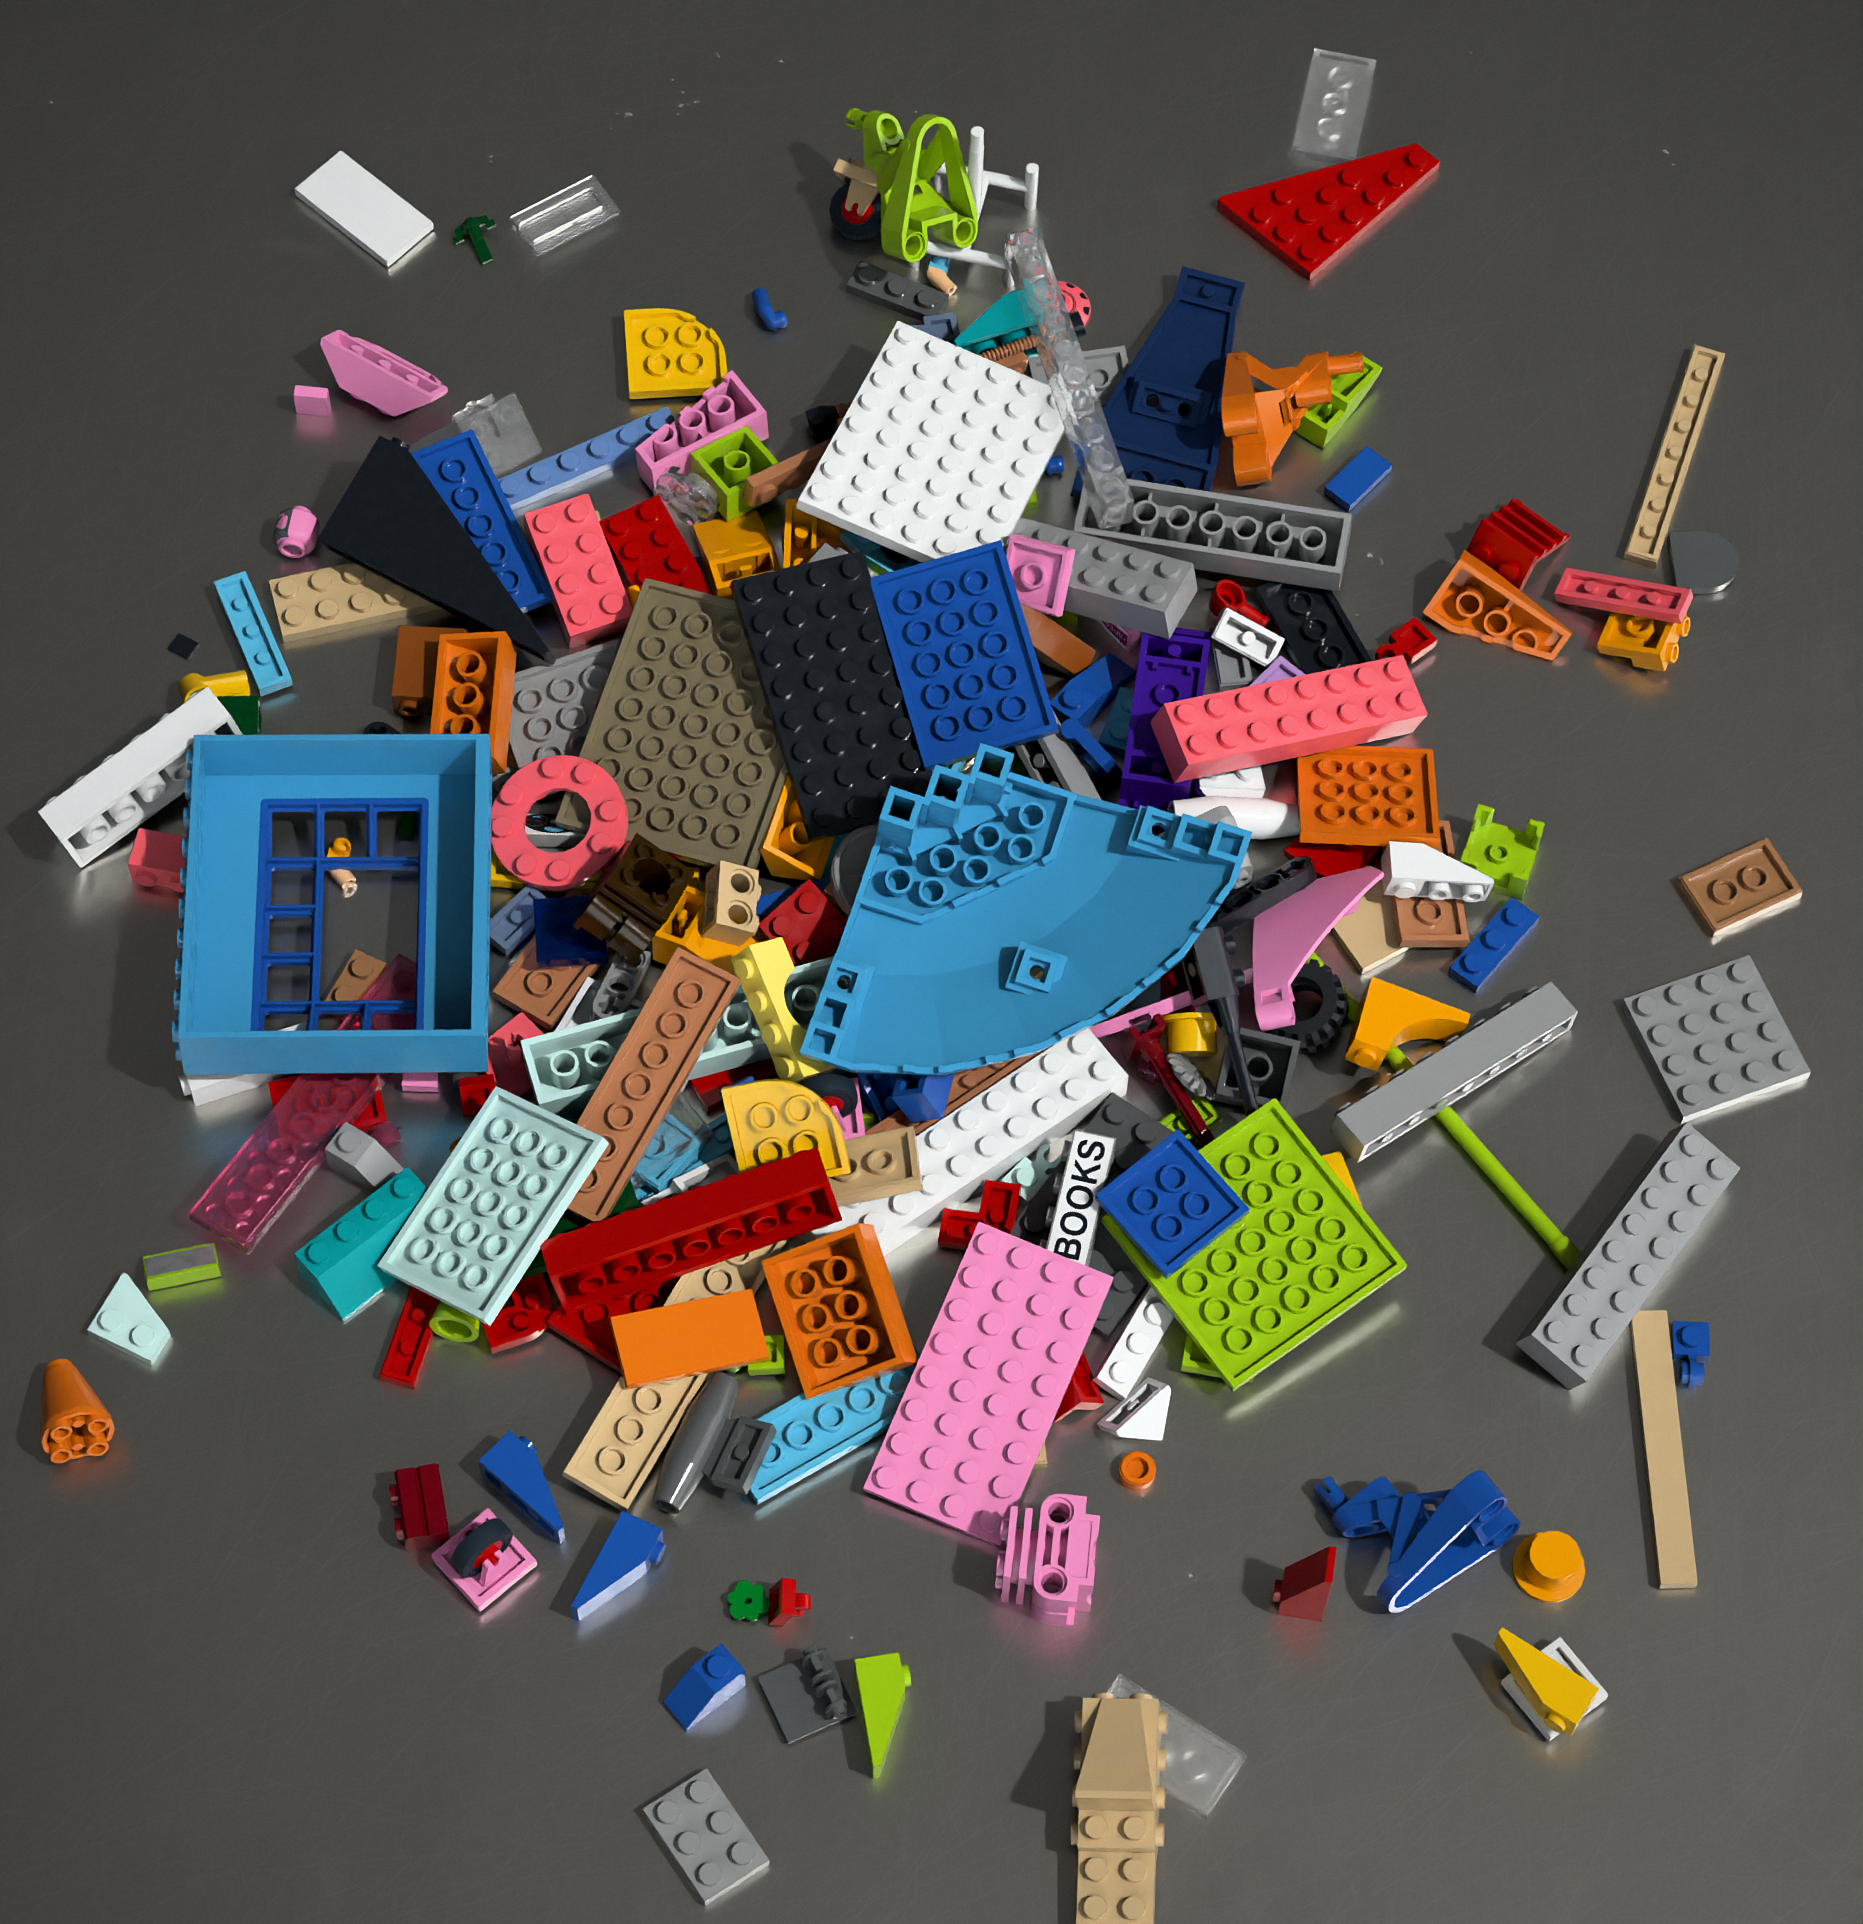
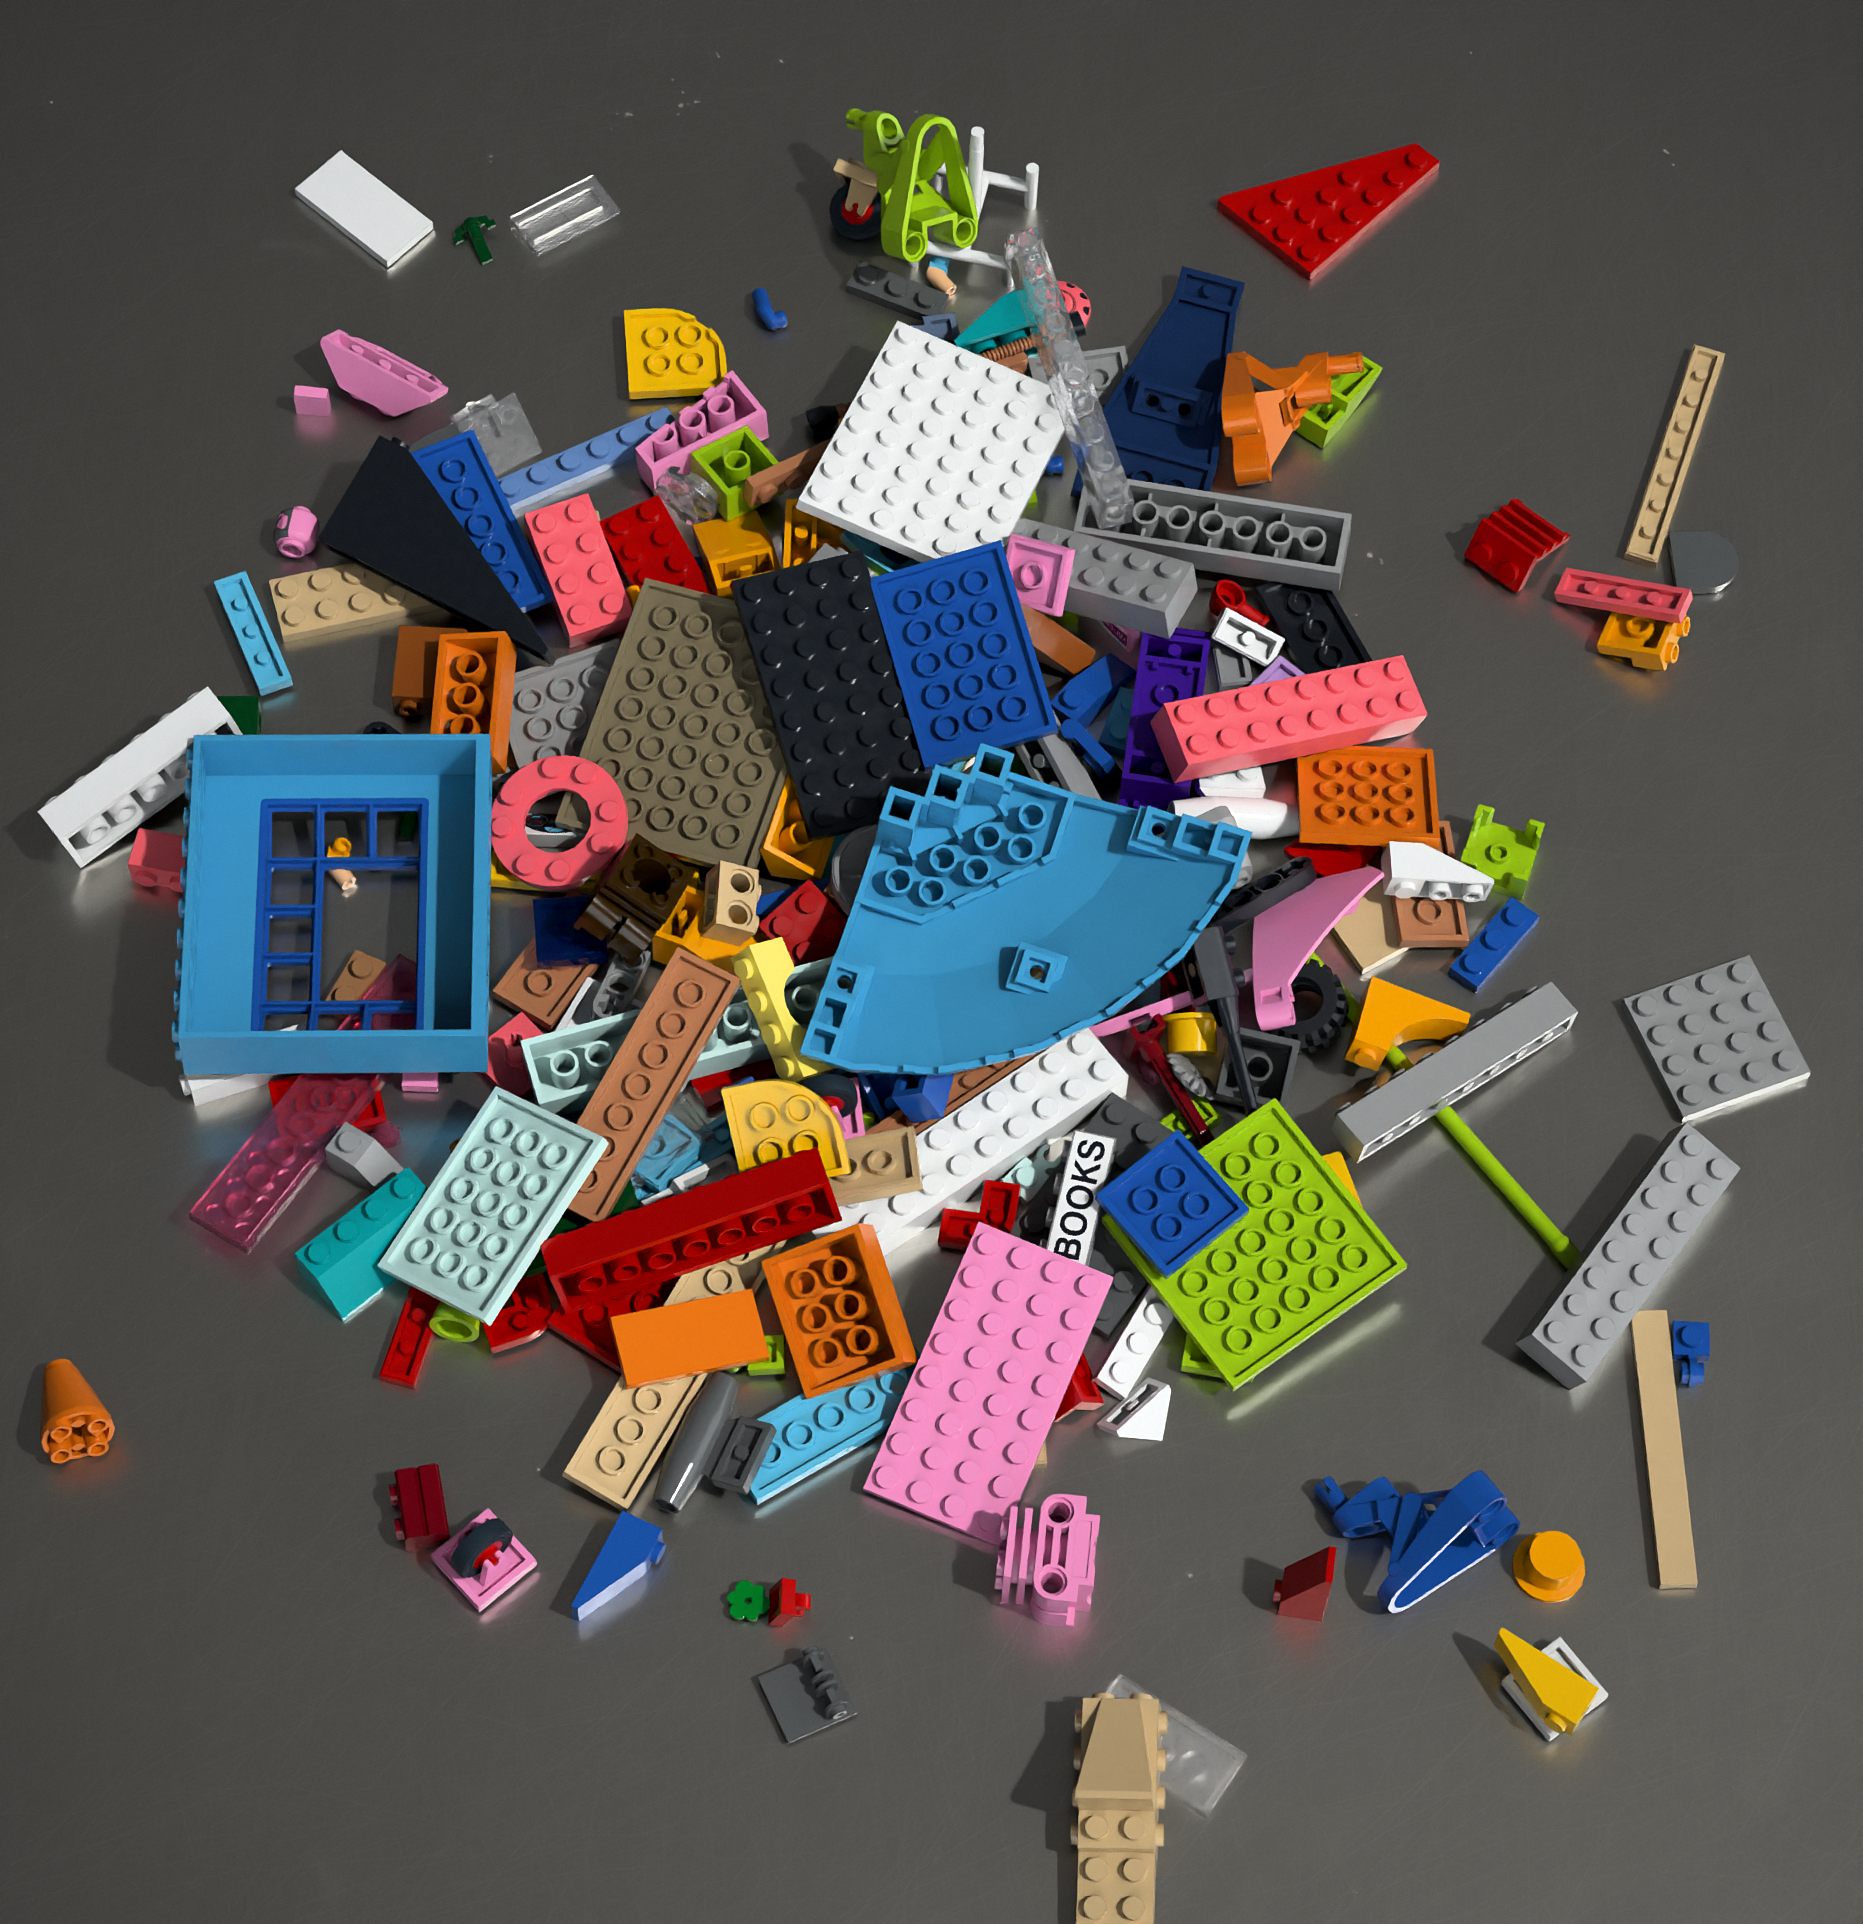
light aqua wing [87,1273,171,1366] -> none
slope [143,1242,221,1291] -> none
black window [168,633,199,660] -> none
yellow piece [178,670,250,703] -> none
red tile [458,1074,495,1116] -> none
blue slope [478,1430,565,1544] -> none
sand blue plate [490,885,555,956] -> none
light grey plate [643,1768,769,1906] -> none
blue slope [663,1643,746,1731] -> none
lime slope [854,1652,911,1779] -> none
orange tile [1118,1451,1156,1490] -> none
clear tile [1291,48,1377,164] -> none
blue tile [1324,446,1392,512] -> none
red plate [1375,617,1437,664] -> none
orange wedge [1422,550,1573,661] -> none
medium nougat tile [1677,837,1803,938] -> none

